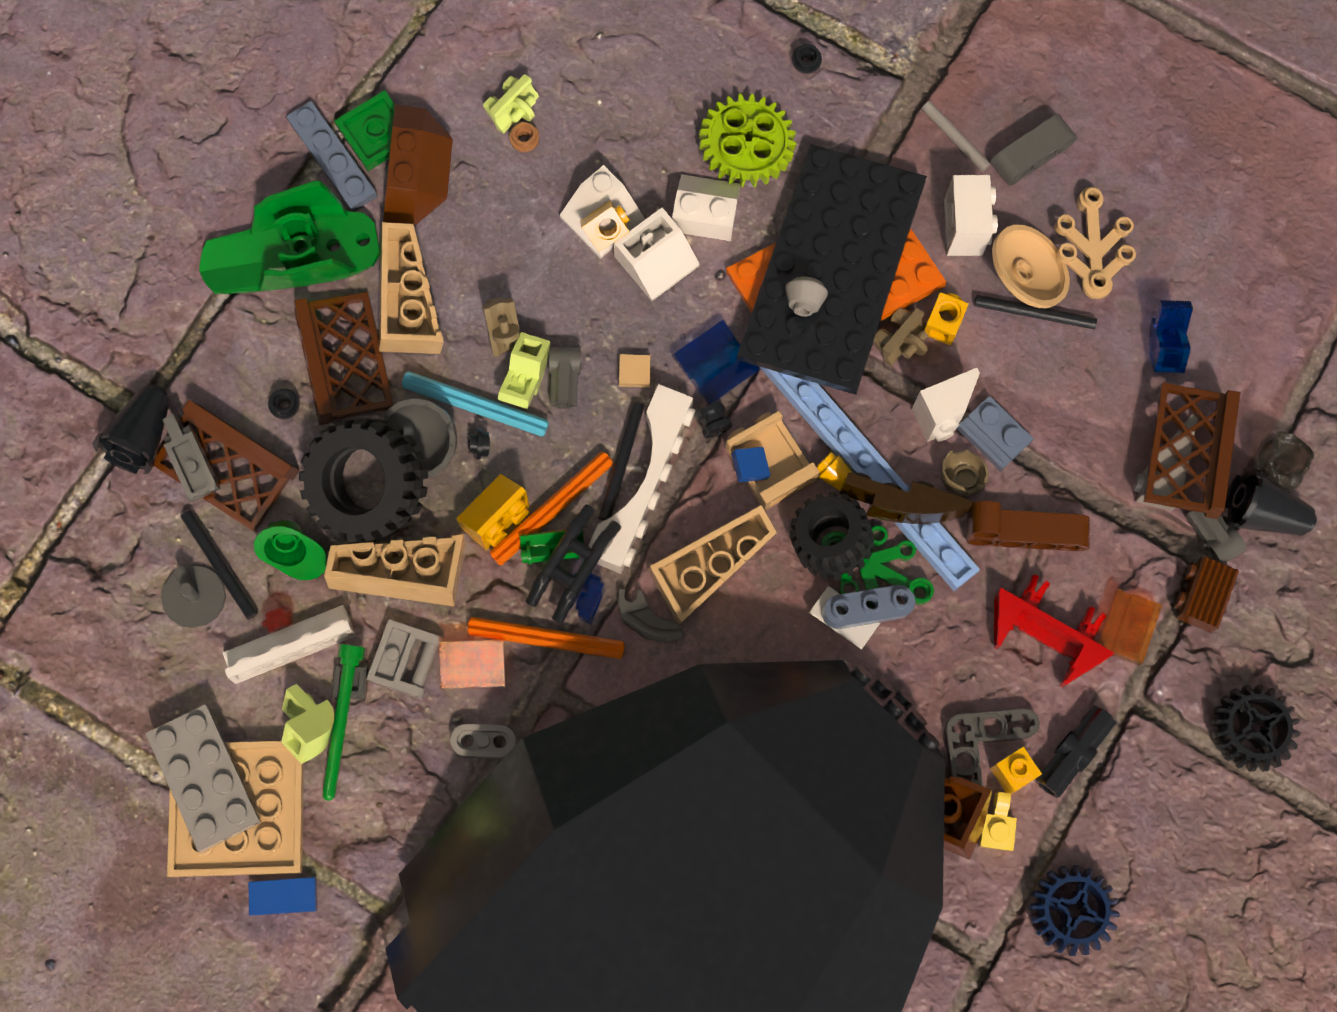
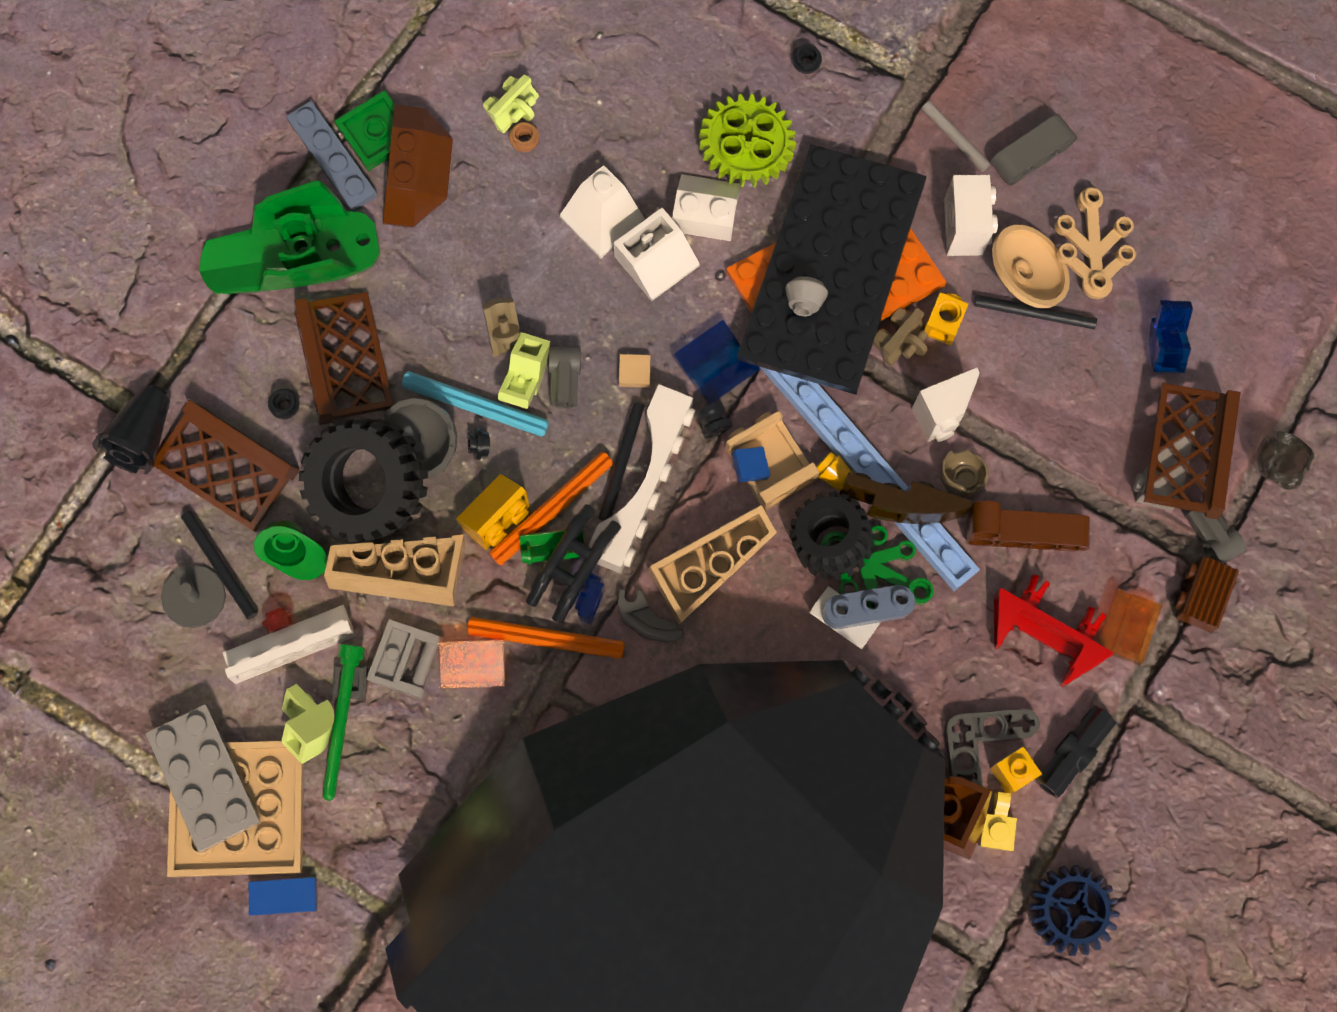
dark grey hinge [162,414,221,502] -> none
tan wedge [379,222,444,354] -> none
light grey plate [450,724,516,759] -> none
brick [580,200,630,252] -> none
sand blue plate [956,396,1034,472] -> none
black gear [1210,685,1301,772] -> none
black cone [1223,467,1317,536] -> none

